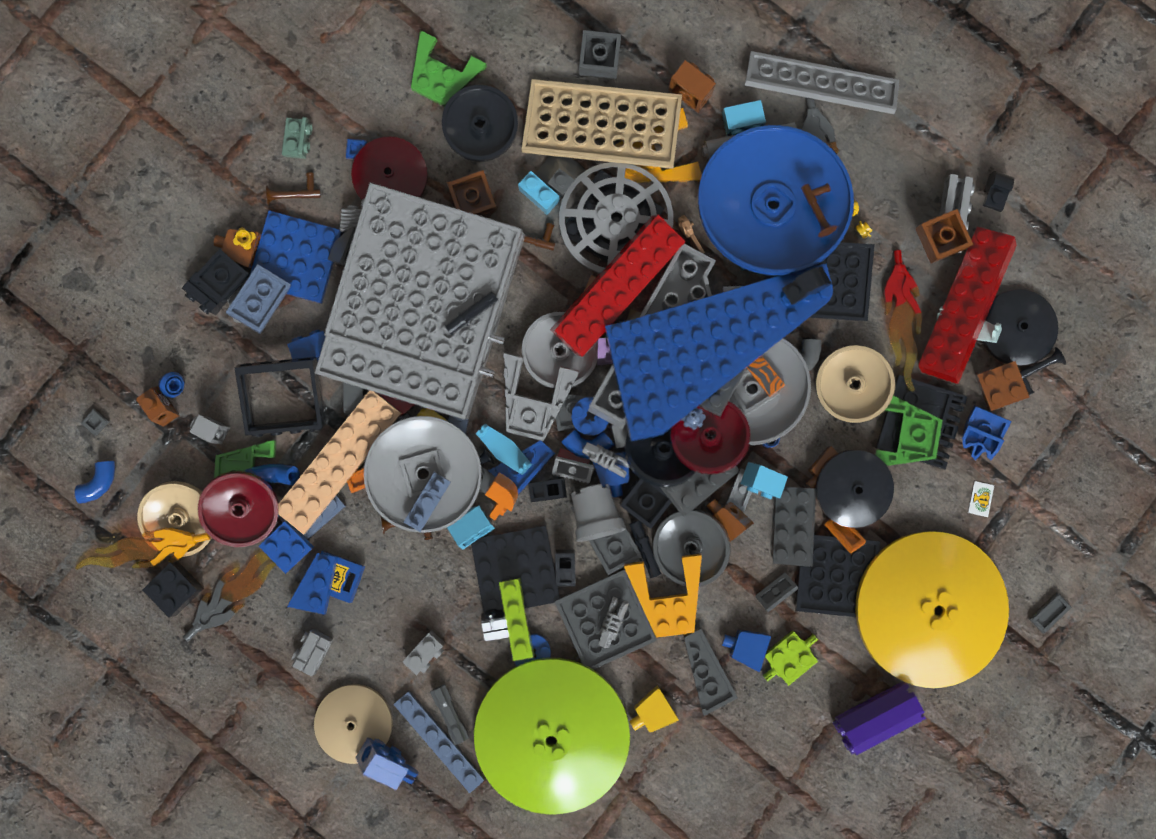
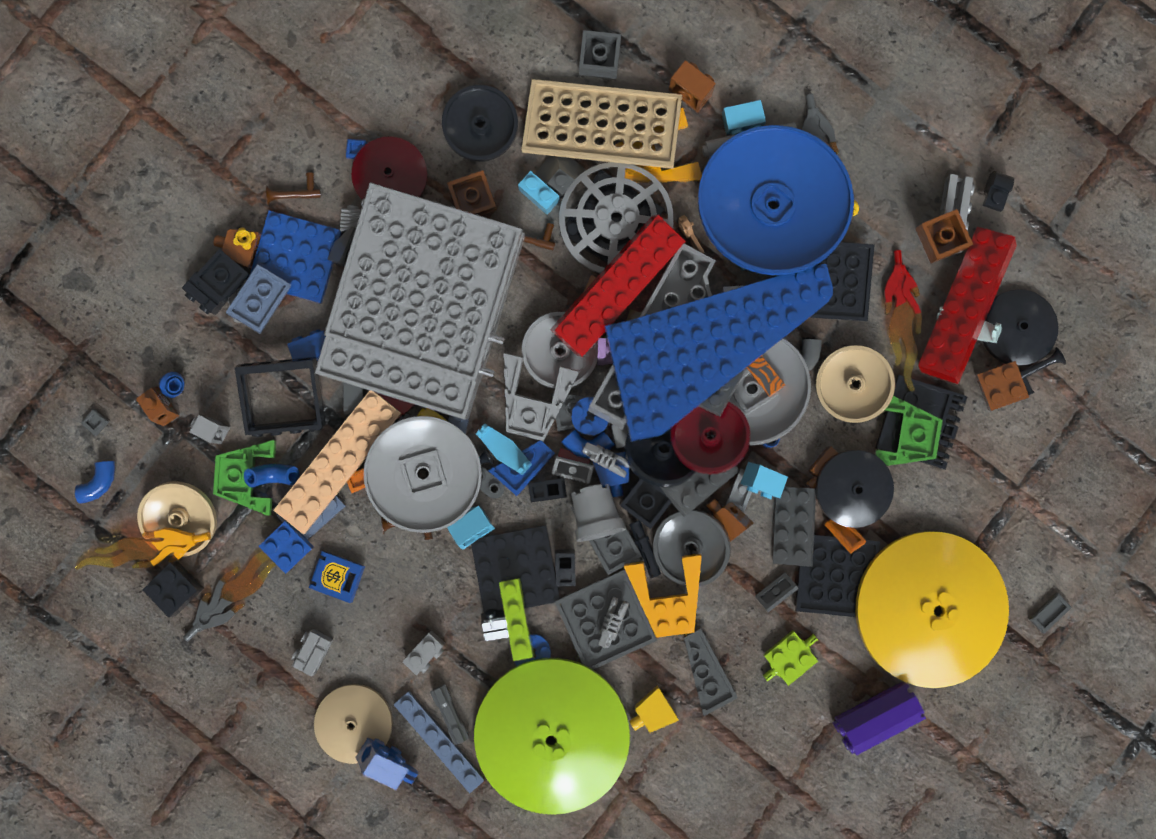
dark red dish [198,471,279,547] -> none
sand green bracket [282,117,312,159] -> none
blue wing [287,553,338,614] -> none
sand blue plate [404,472,451,532] -> none
bright green wing [411,31,487,107] -> none
black axle [444,292,498,336] -> none
orange brick [485,472,518,520] -> none
sand blue plant [681,408,706,430] -> none
blue torso [722,630,771,672] -> none
light grey plate [745,51,899,114] -> none
black brick [782,267,832,305] -> none
reddish brown piece [801,183,837,237] -> none
yellow plate [855,221,872,239] -> none
blue plate [962,405,1012,461] -> none
white sticker [968,481,994,517] -> none

